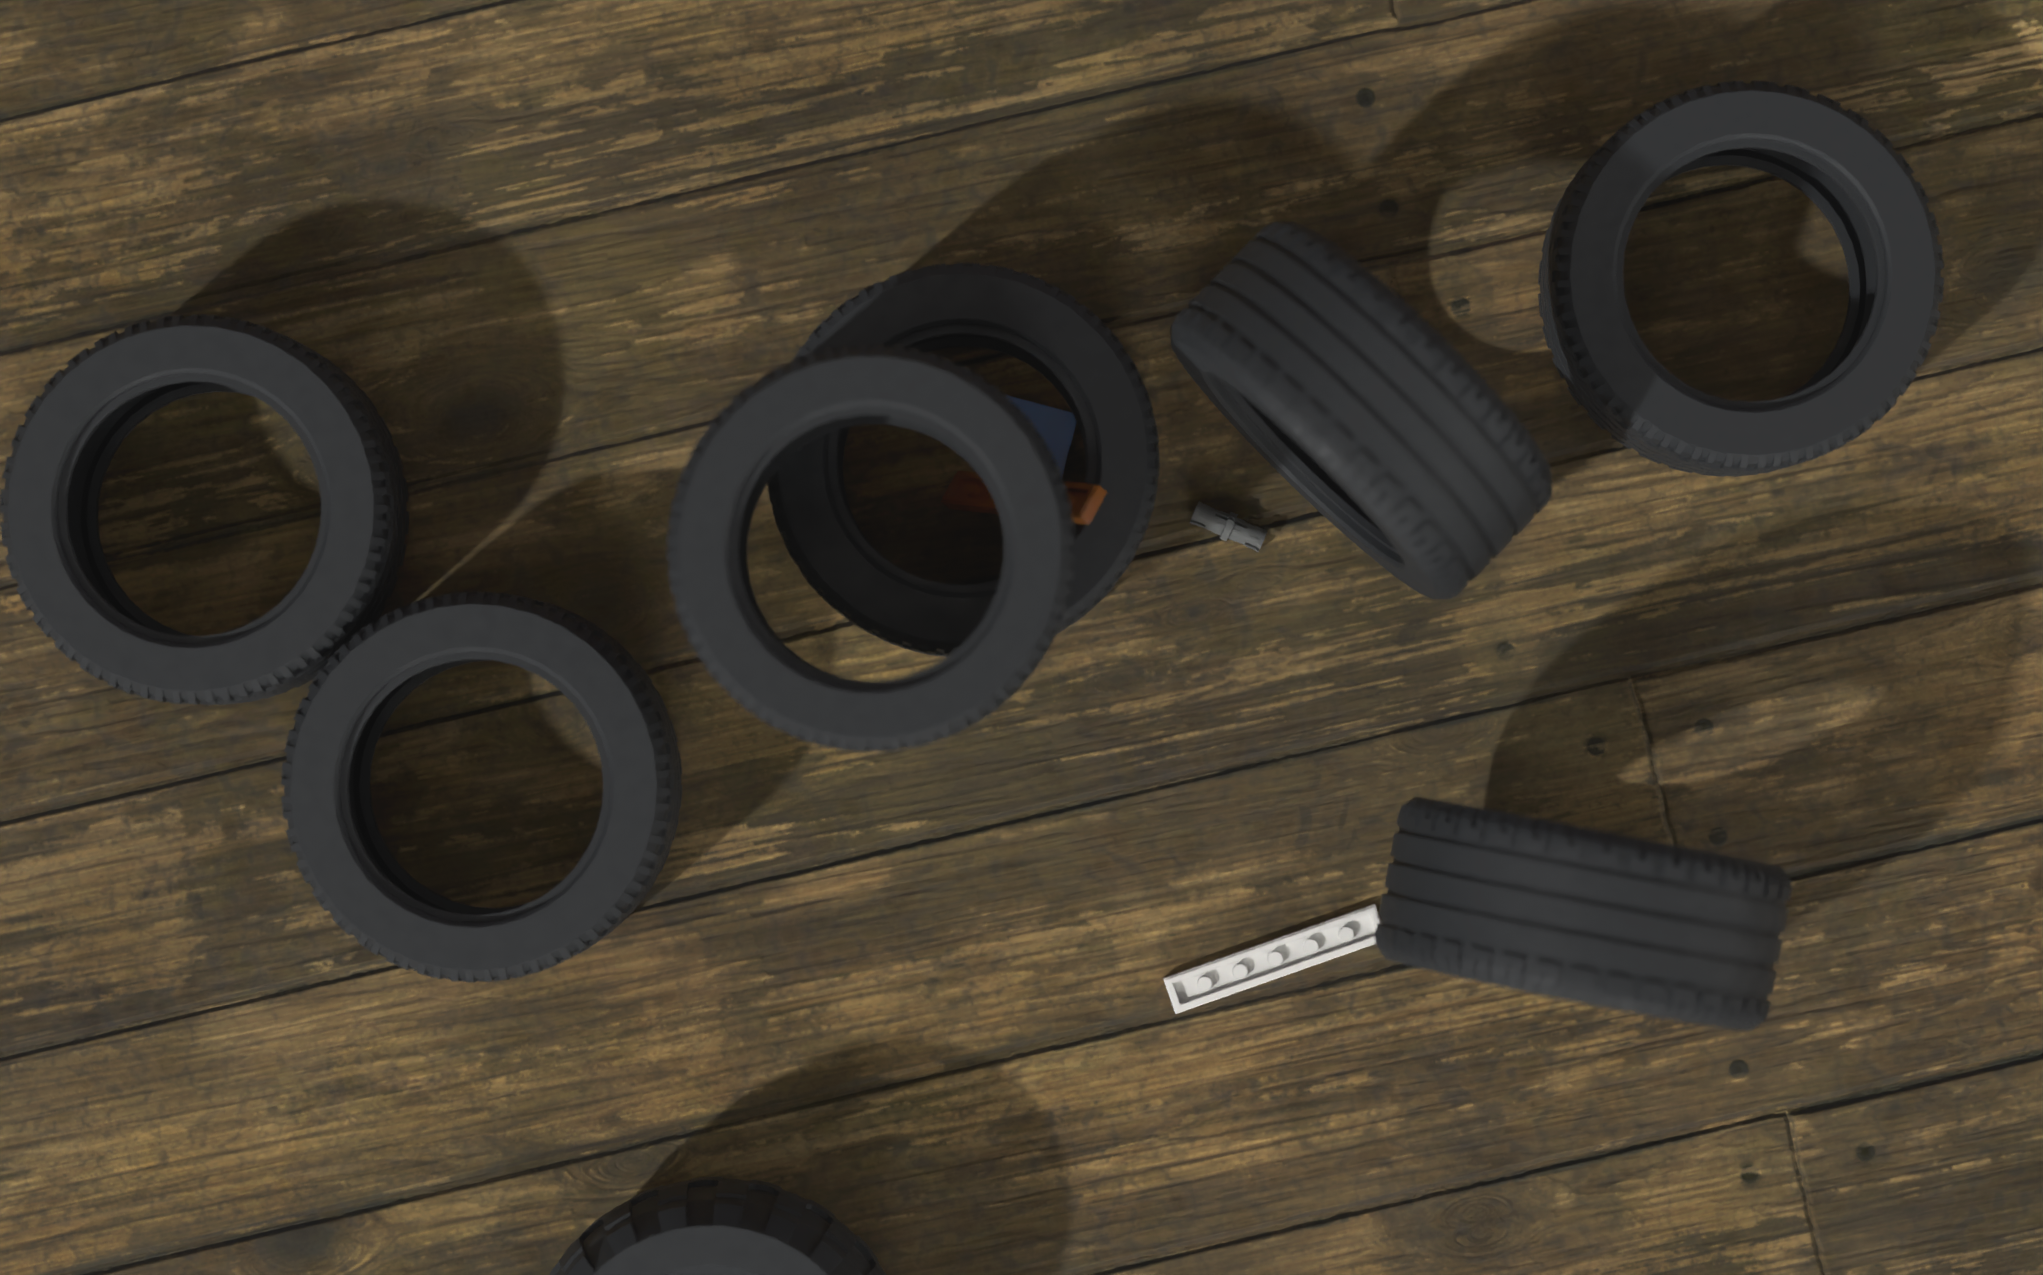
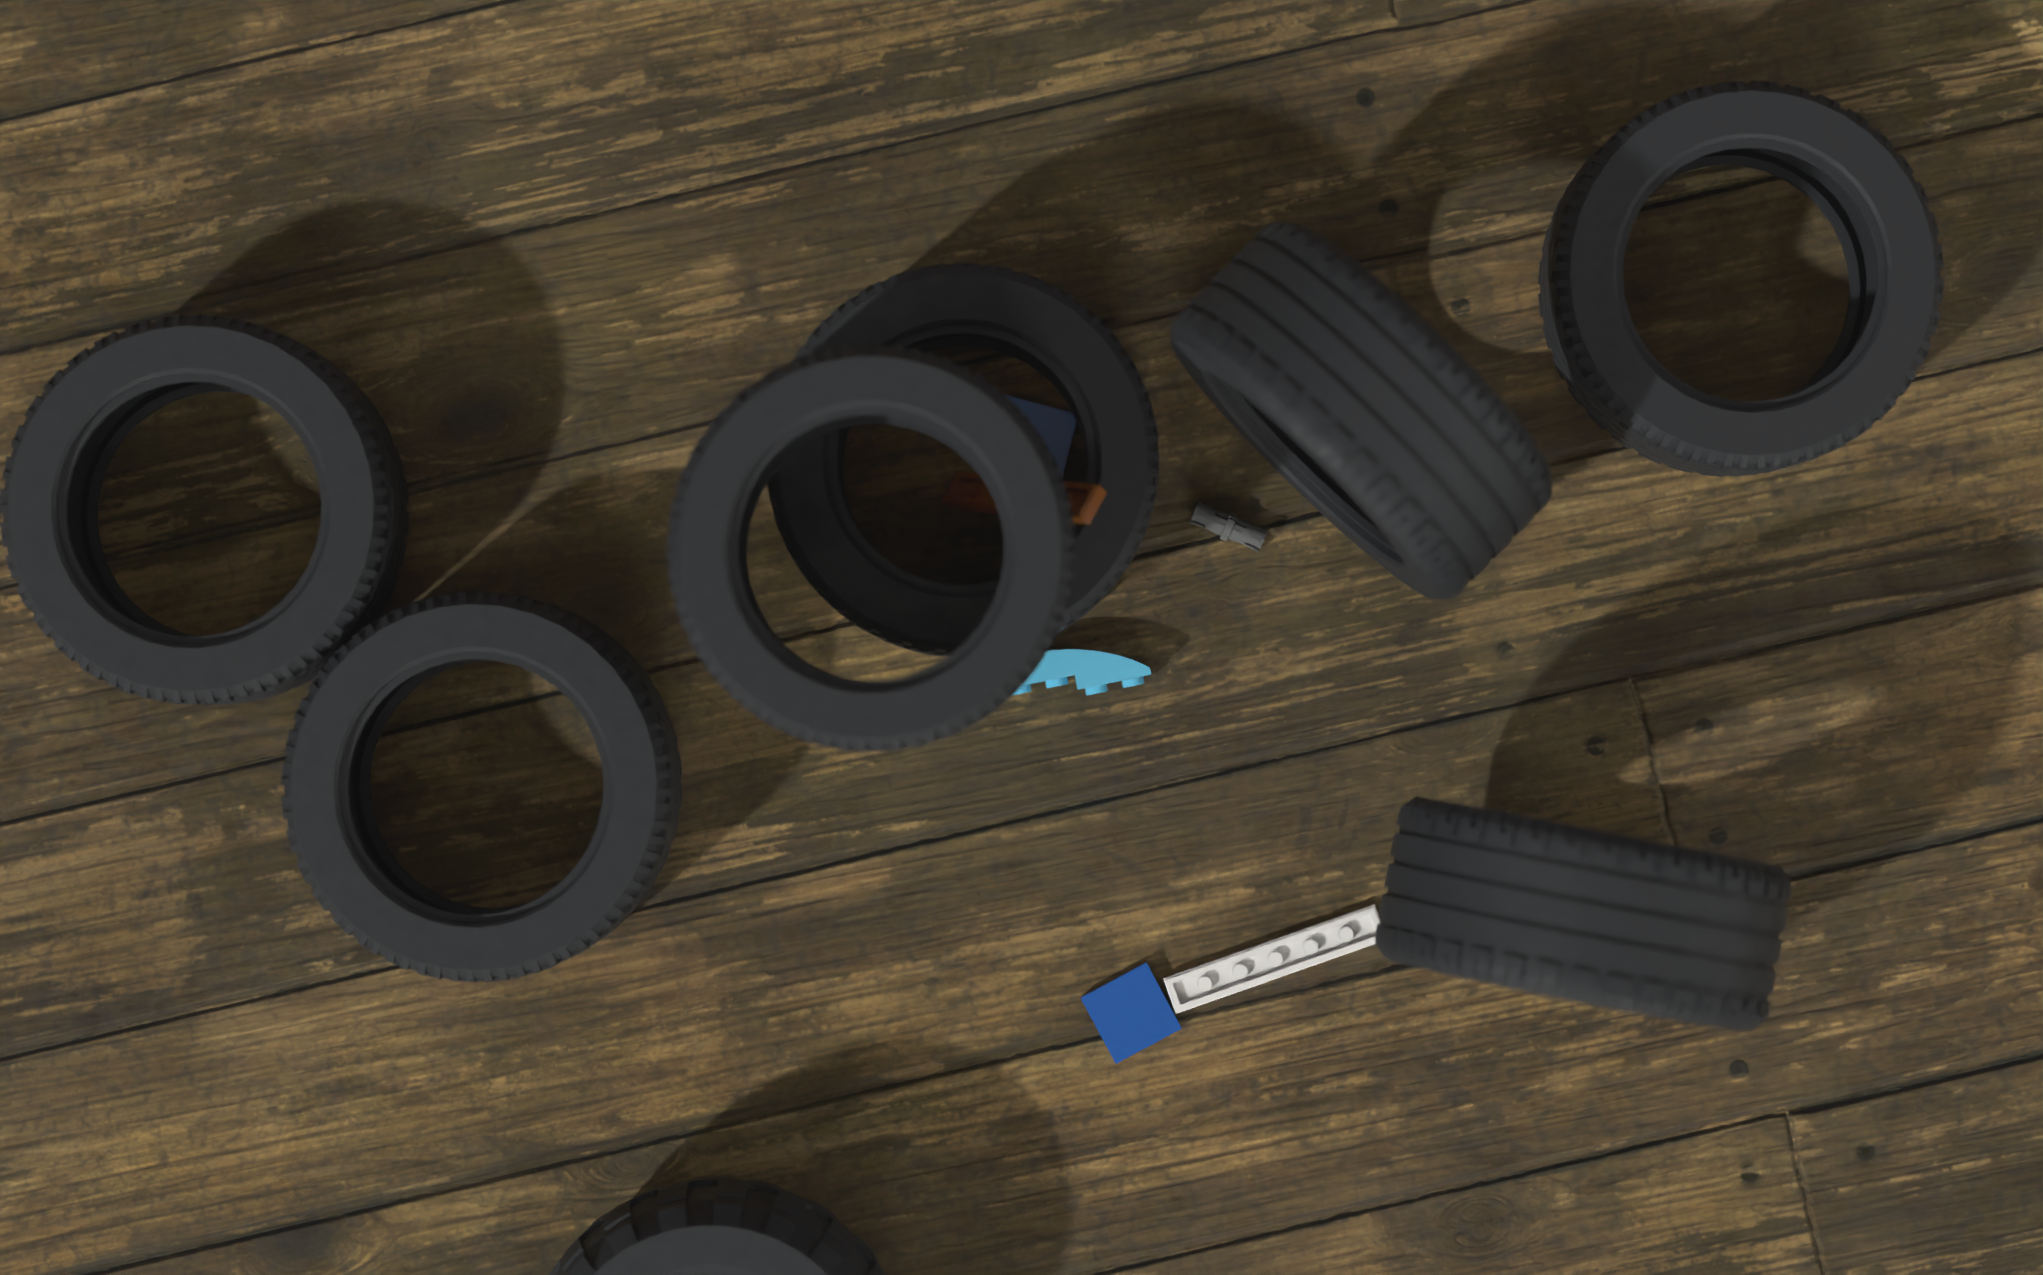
none -> medium azure slope [1014,649,1151,696]
none -> blue tile [1080,962,1182,1064]

